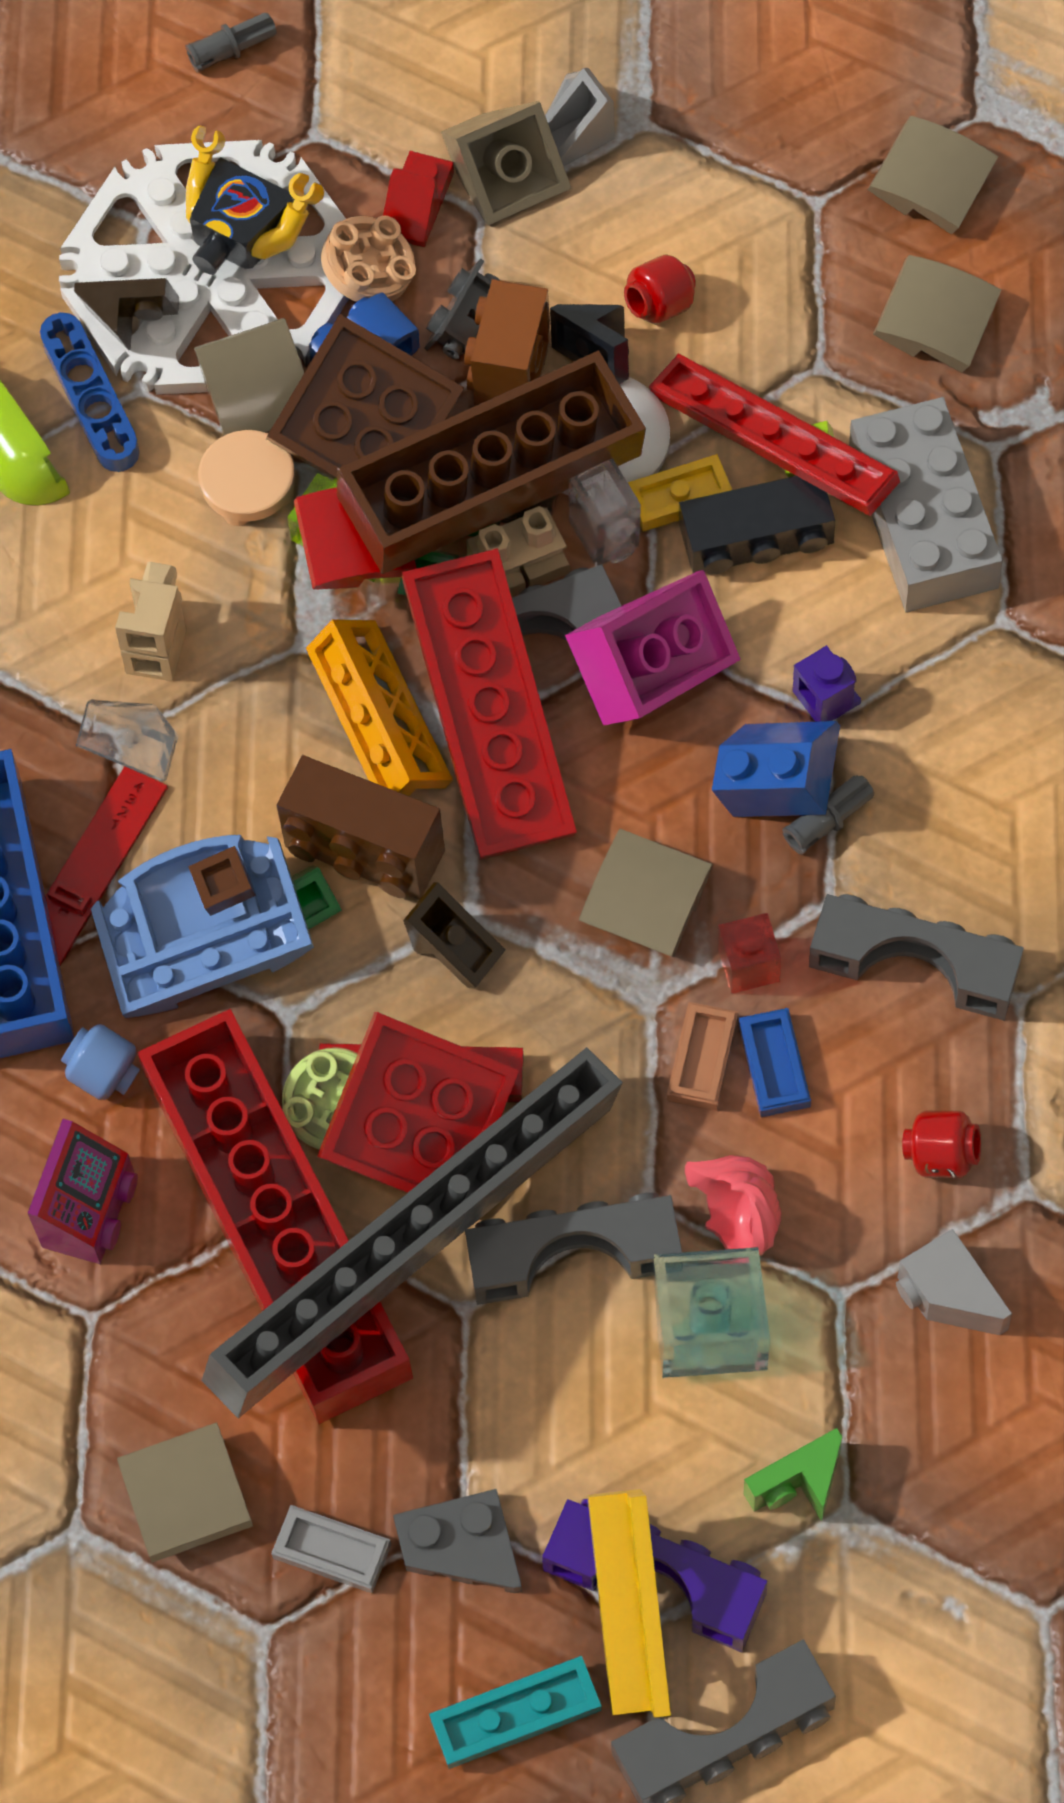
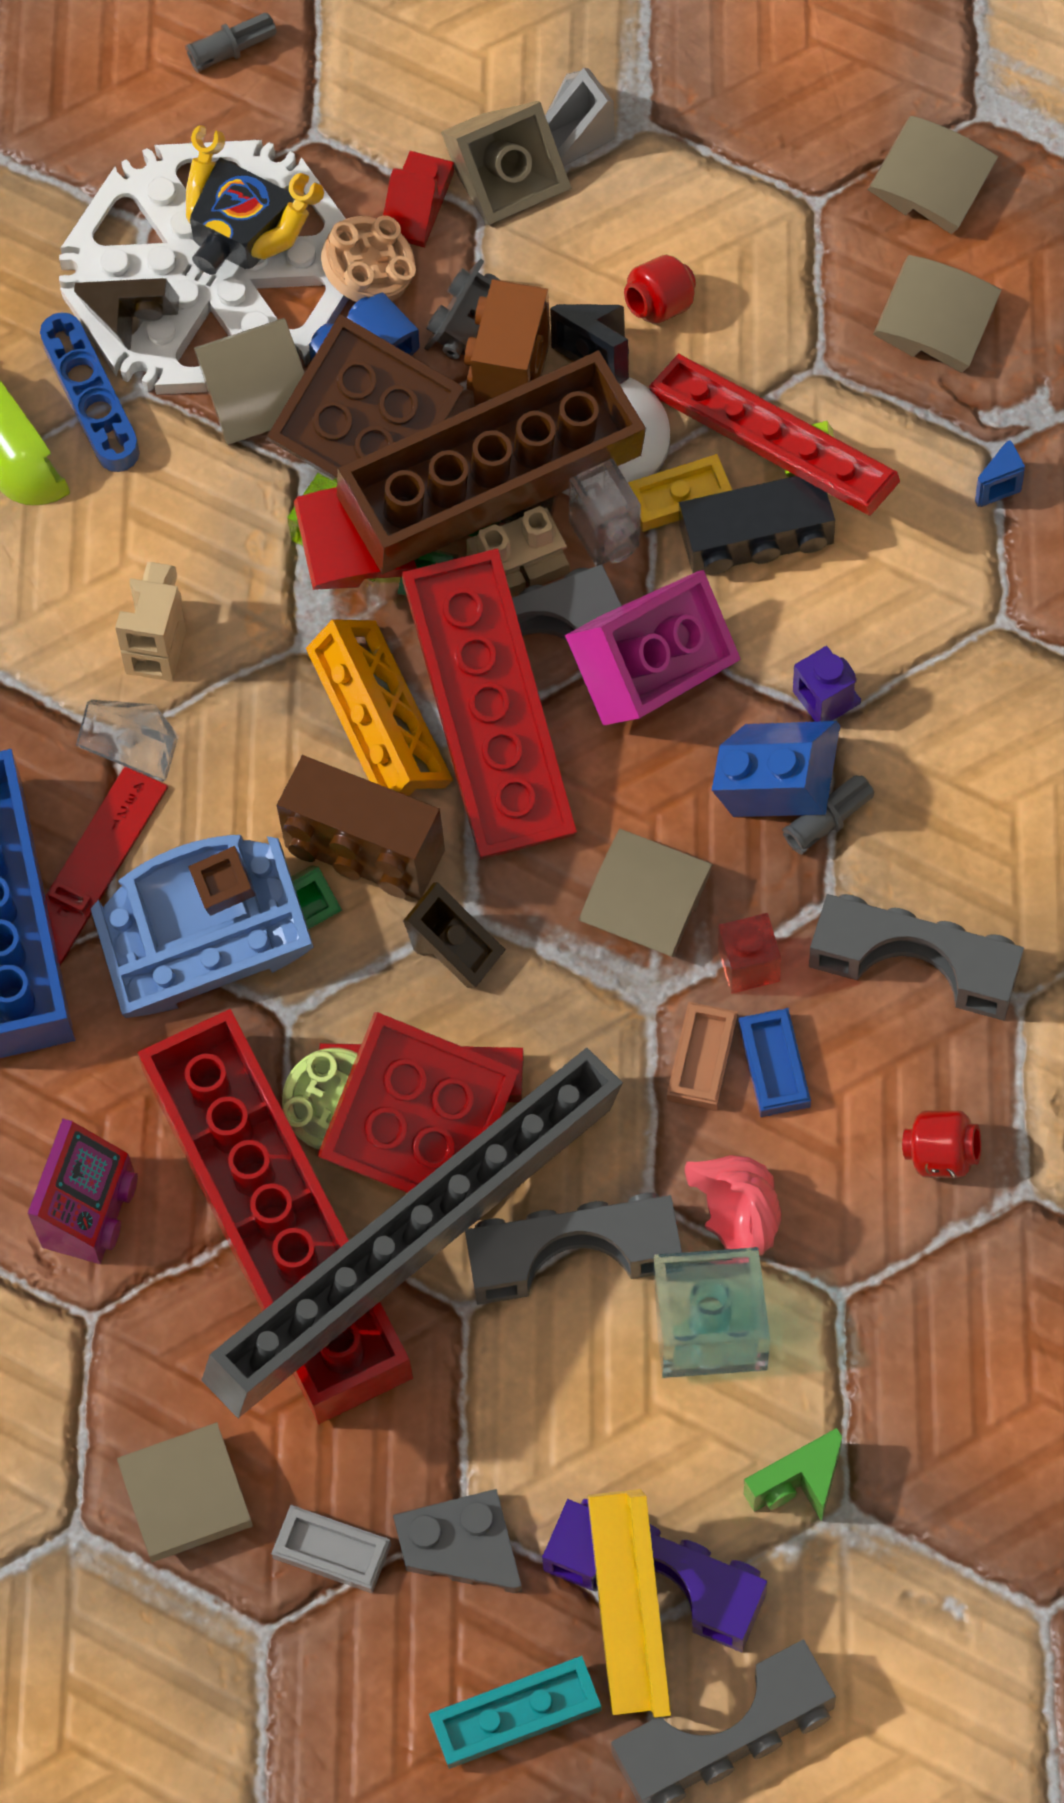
medium blue head [61,1024,140,1100] -> none
light nougat tile [198,430,296,526] -> none
light grey brick [849,397,1003,613] -> none
light grey slope [896,1229,1012,1335] -> none
none -> blue slope [975,440,1025,507]

